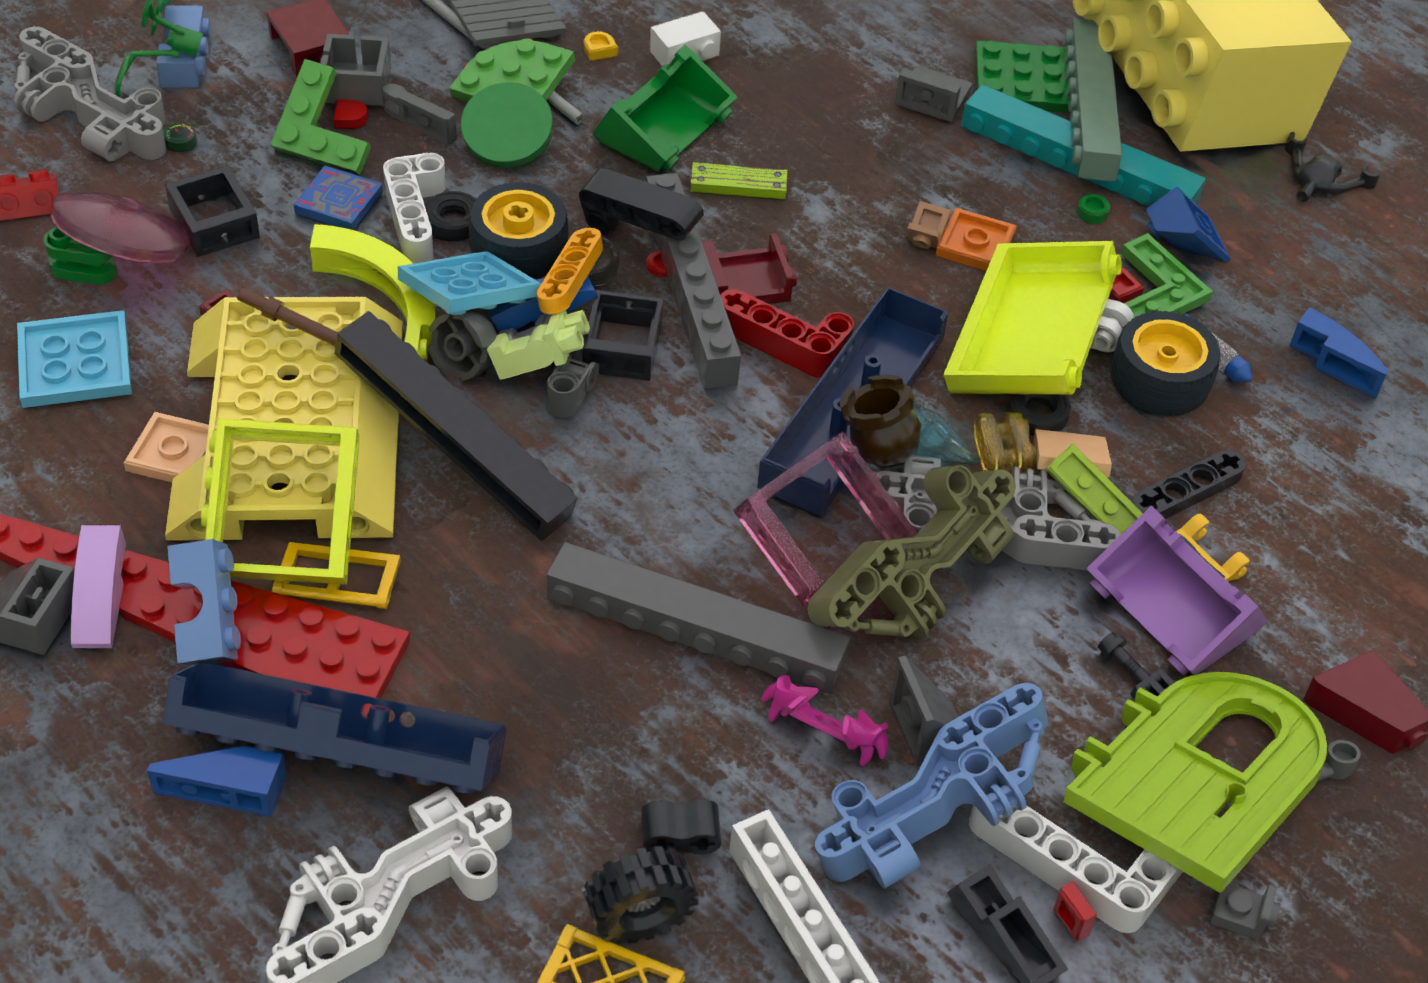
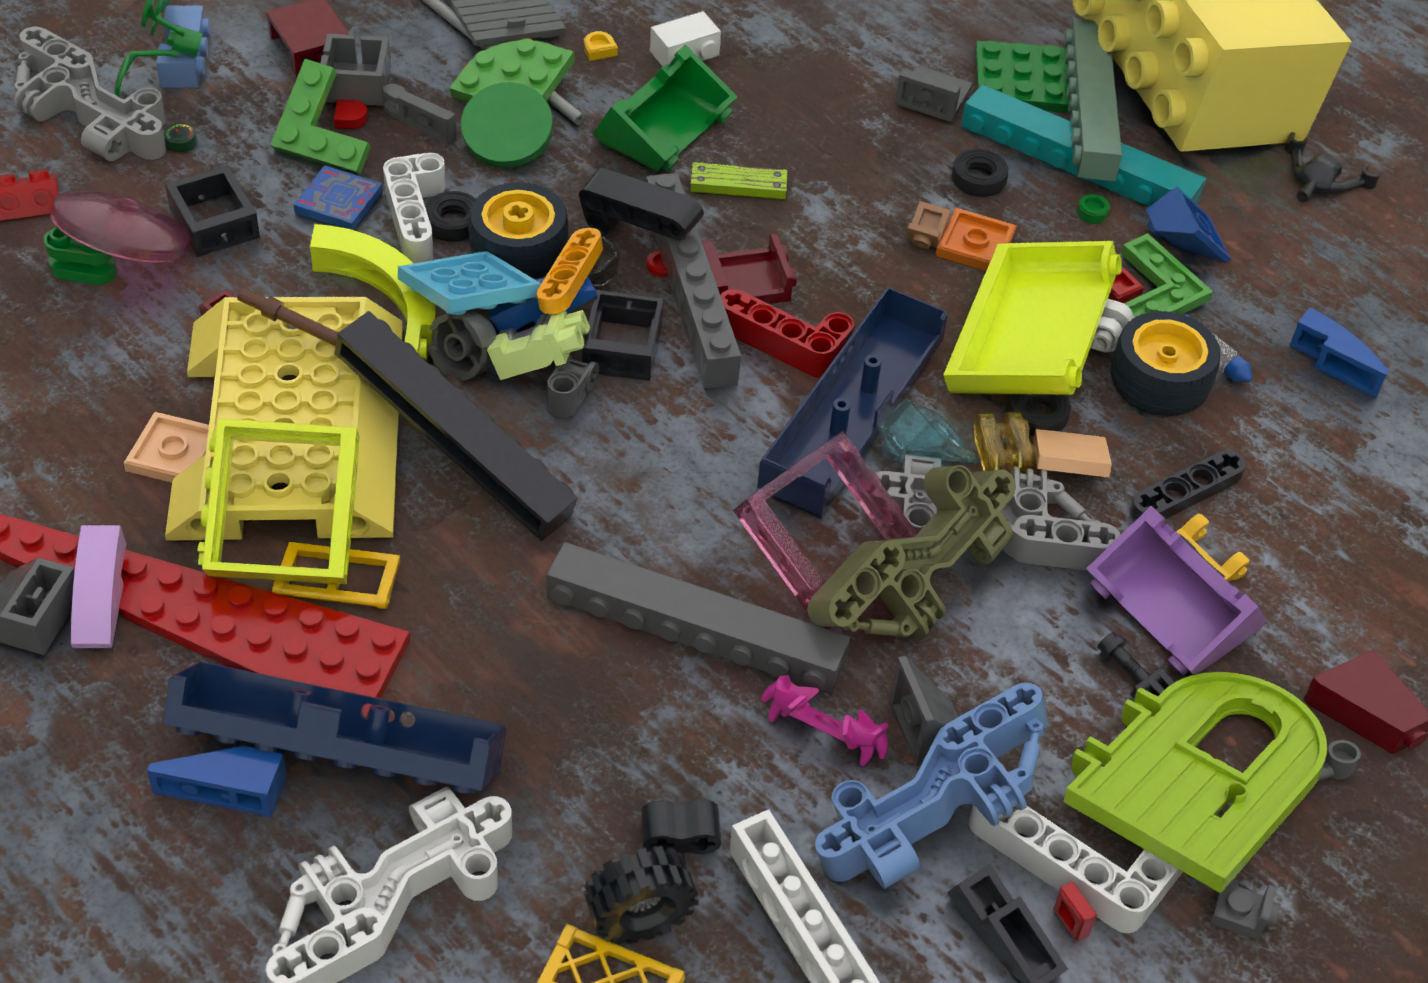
medium azure plate [17,310,132,408] -> none
medium blue arch [167,539,241,666] -> none
dark brown tile [840,374,921,468] -> none
lime tile [1045,443,1143,535] -> none
none -> black tyre [952,148,1009,197]

